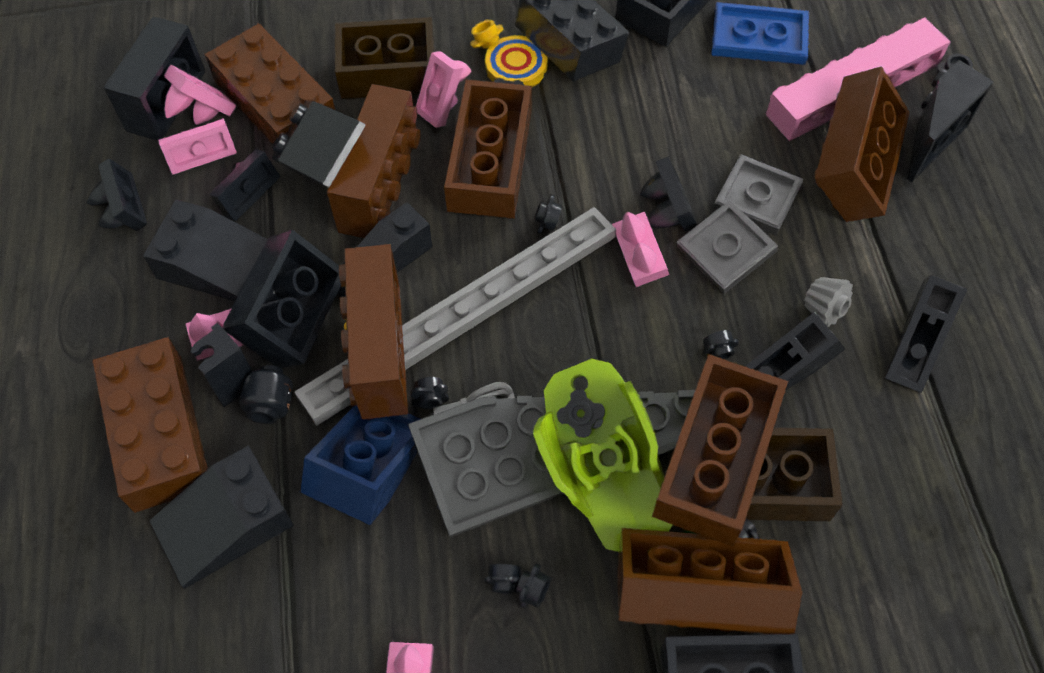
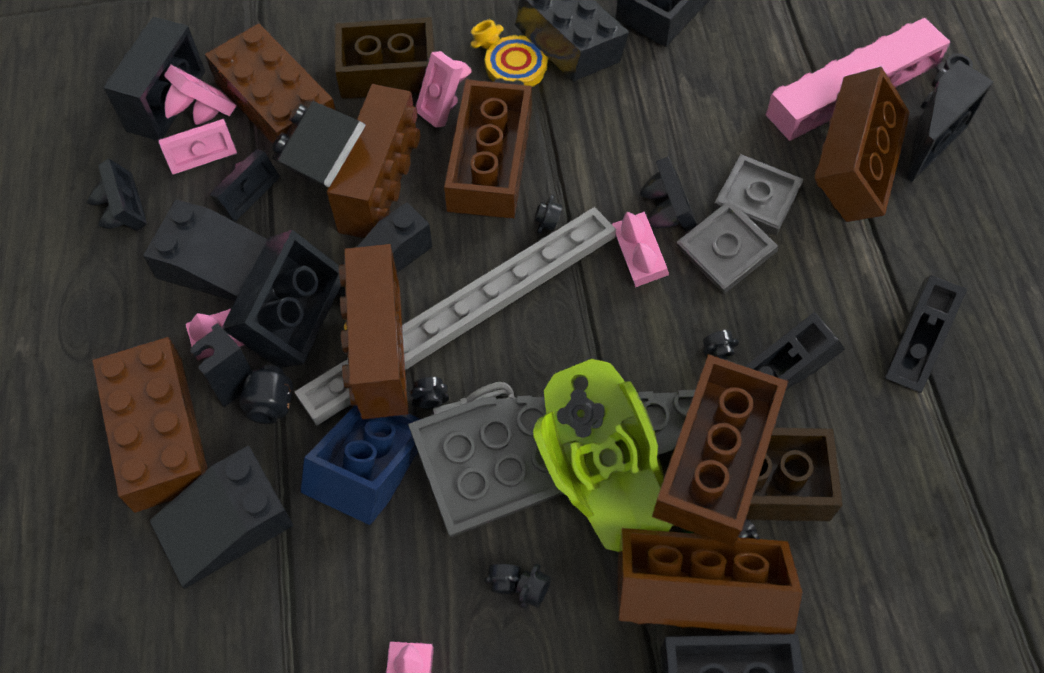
blue tile [711,2,809,65] -> none
light grey piece [804,277,853,327] -> none

